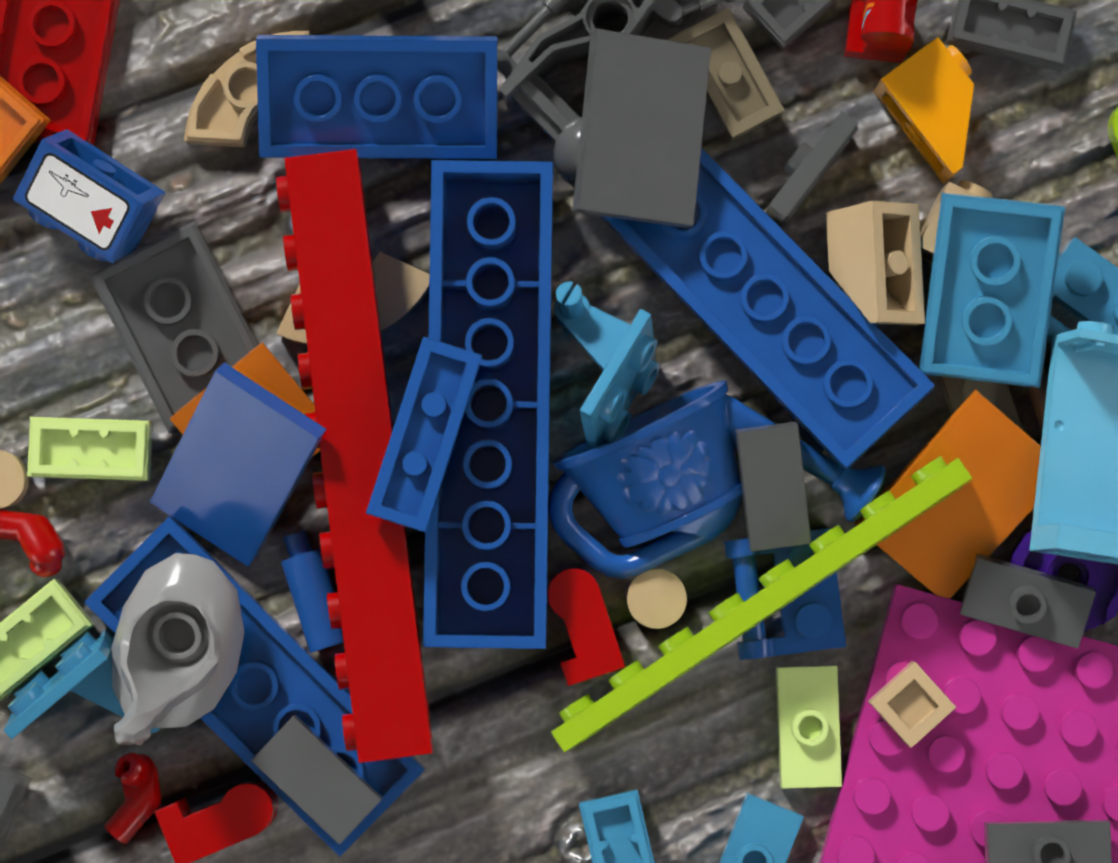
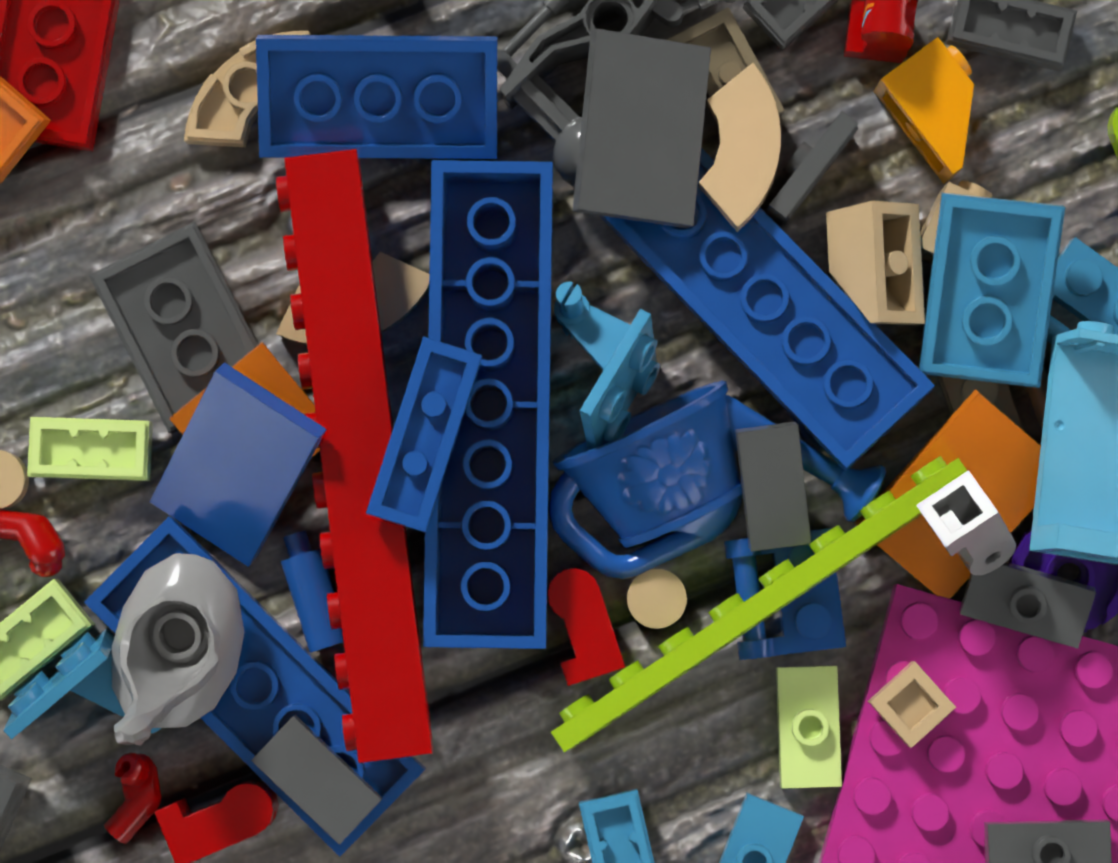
brick [12,129,166,264] -> none
none -> tan tile [699,63,781,232]
none -> light grey leg [916,470,1016,575]

